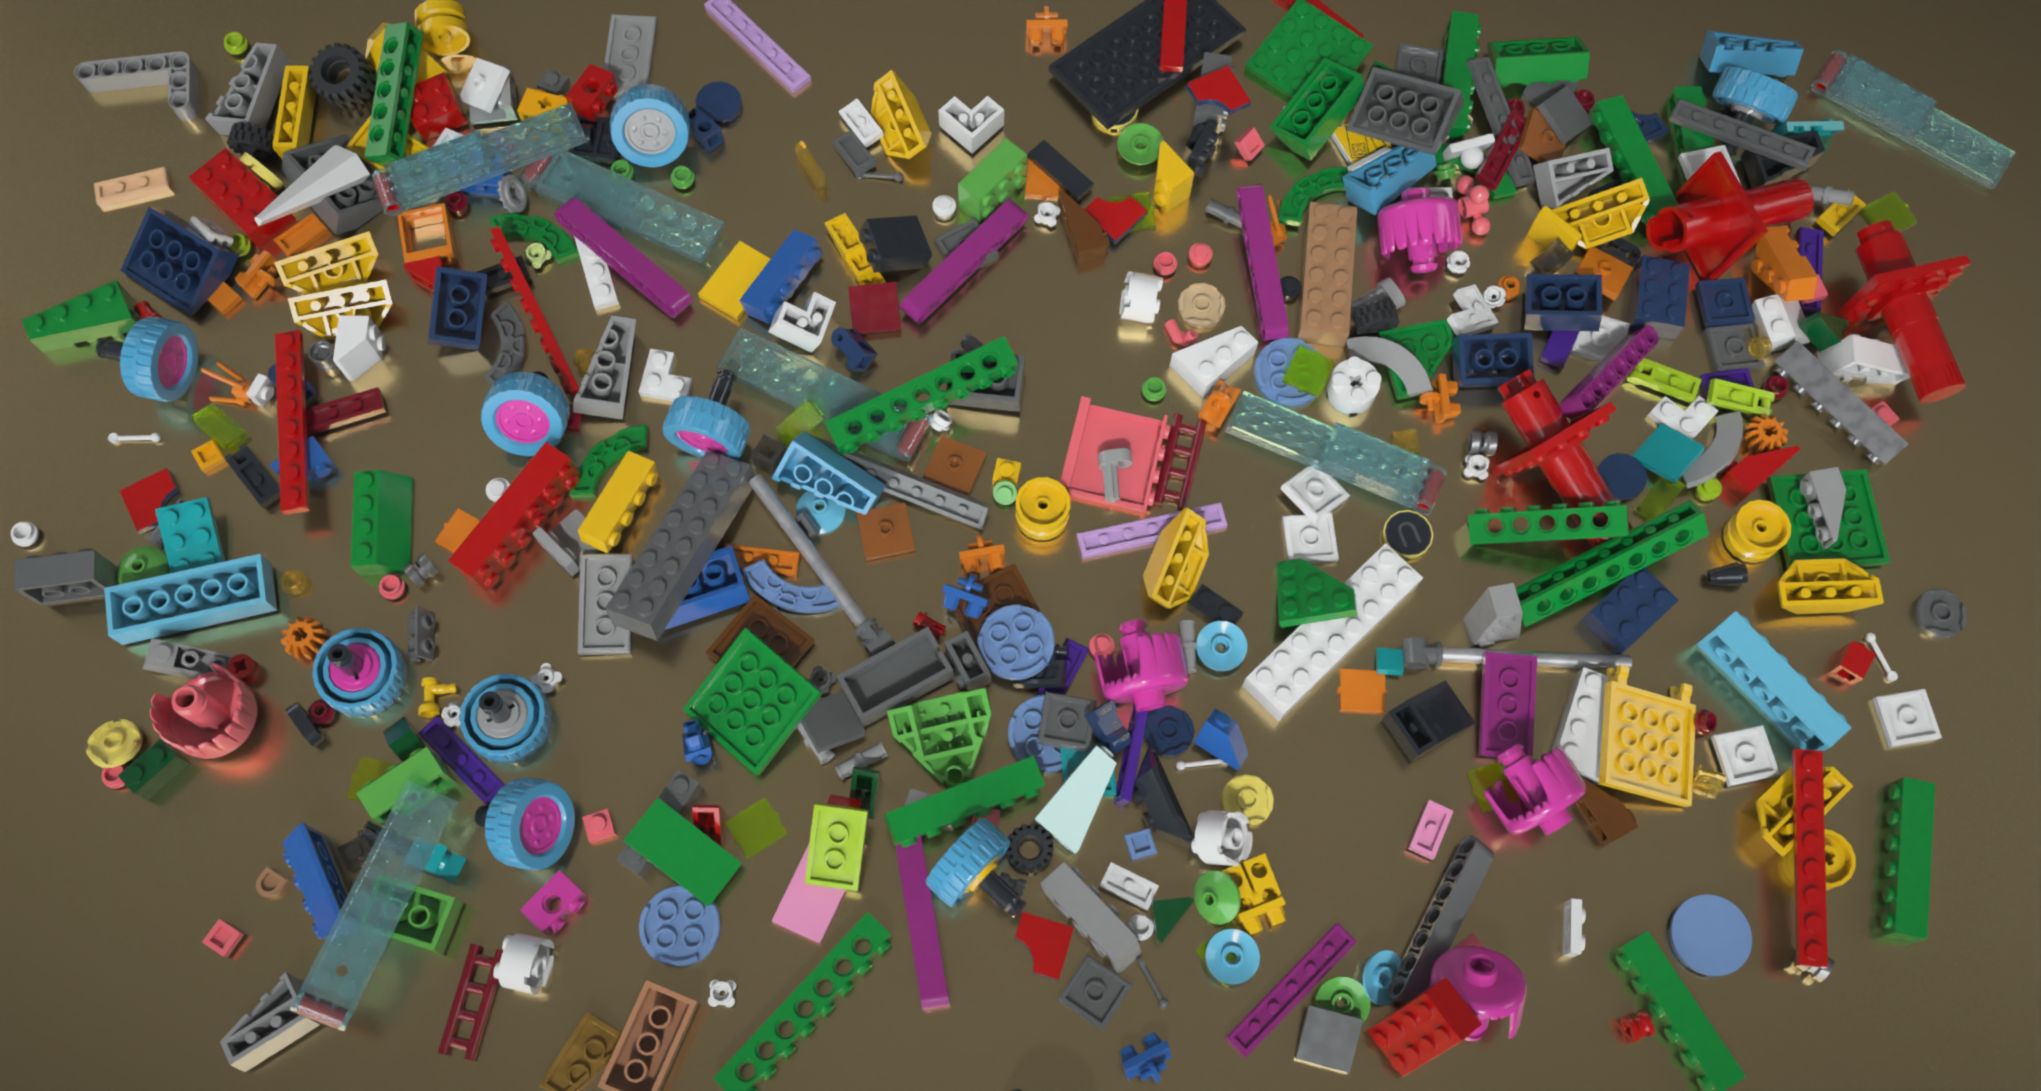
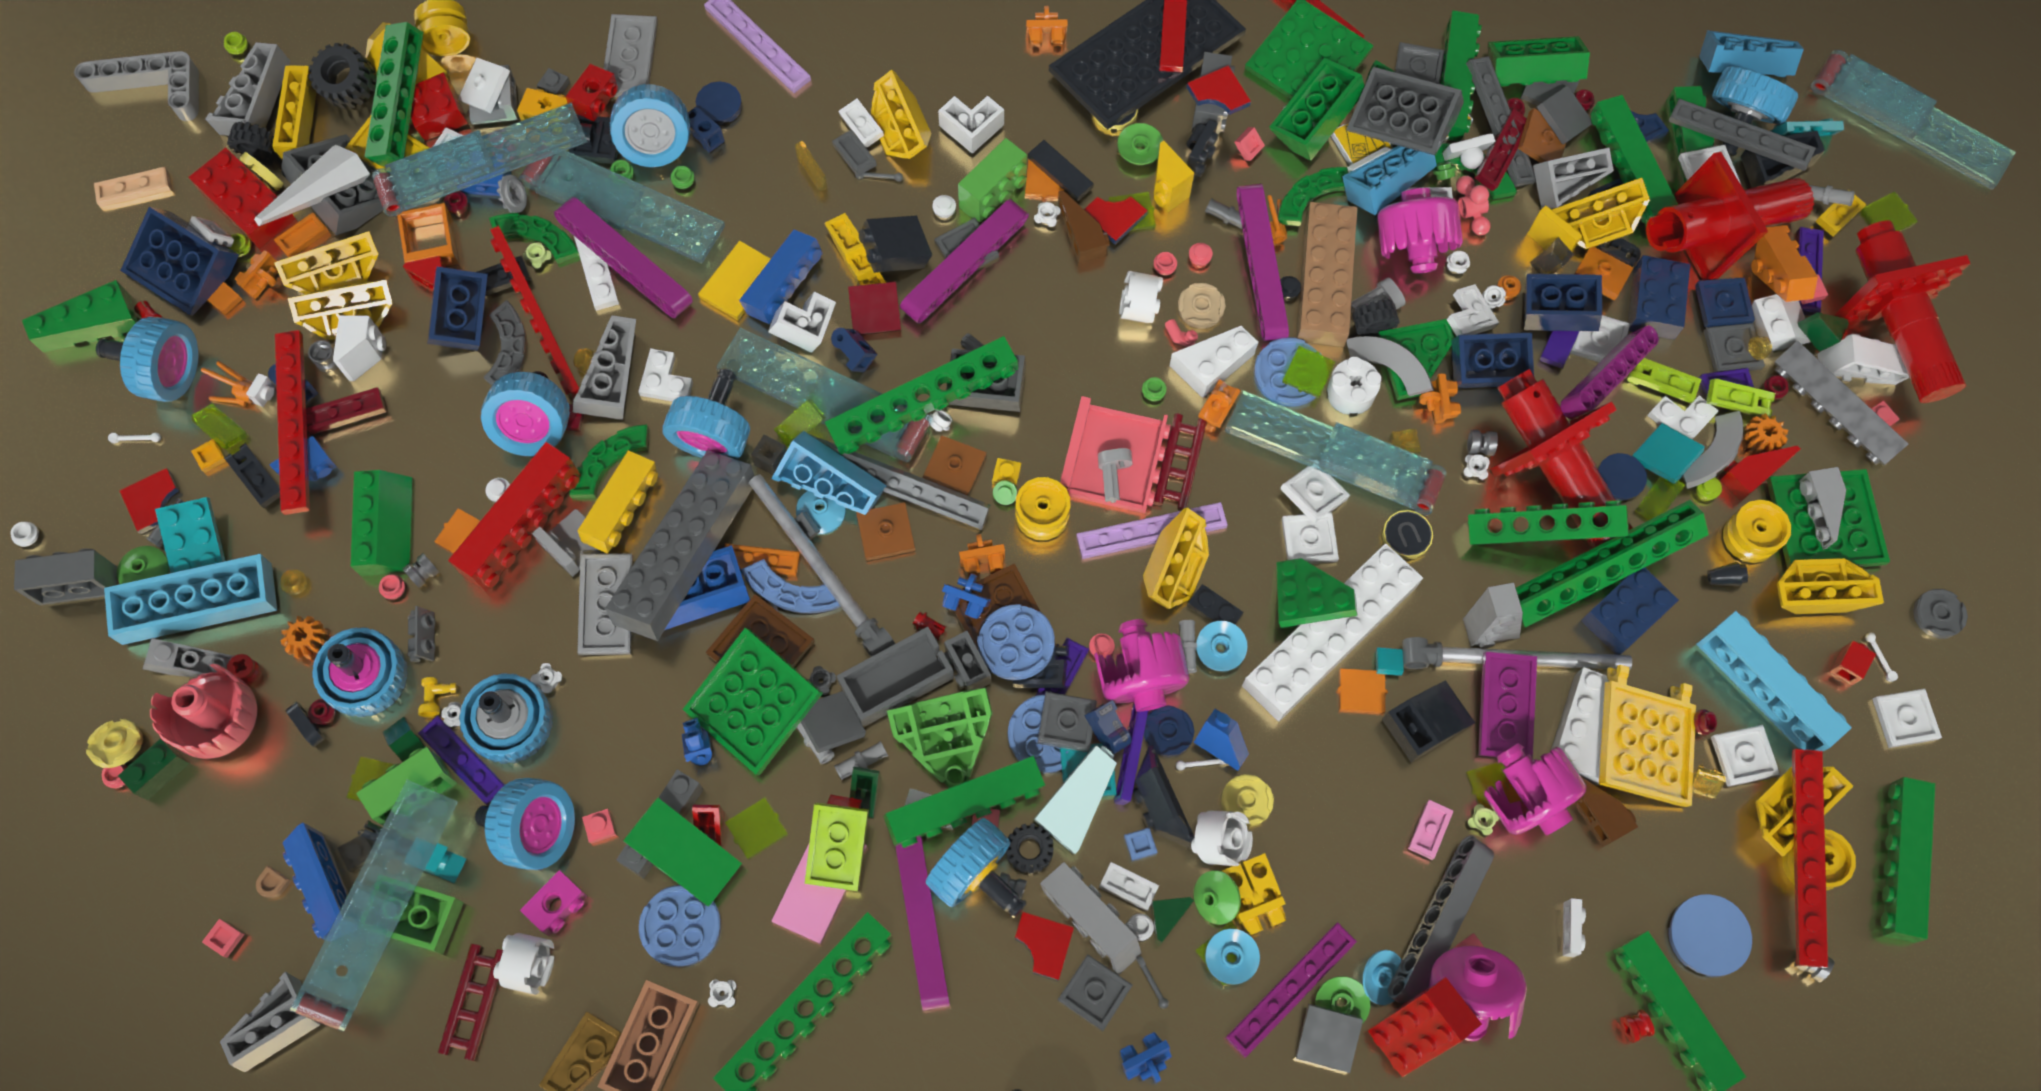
none -> yellowish green plate [1468,804,1499,836]

